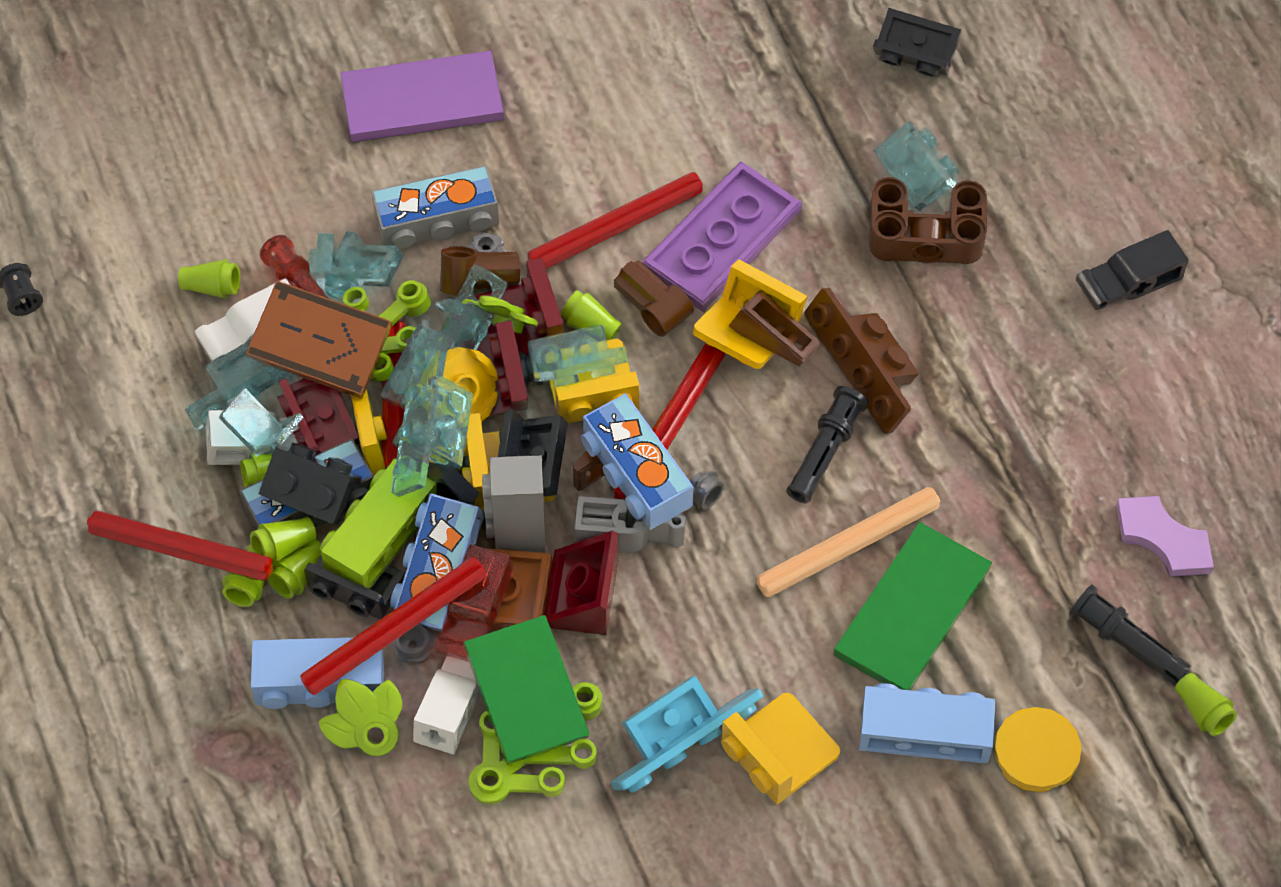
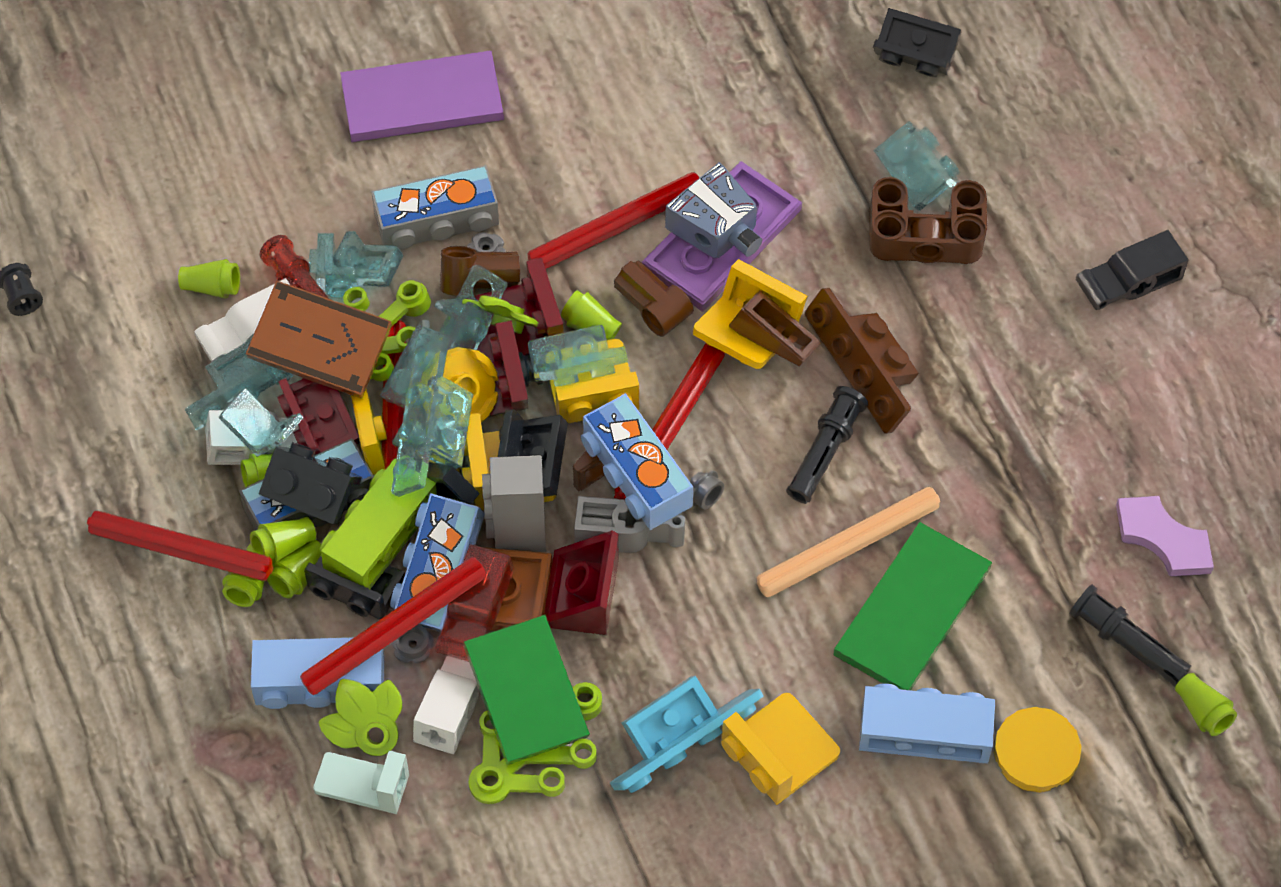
none -> light aqua bracket [313,751,409,814]
none -> sand blue torso [665,162,762,258]

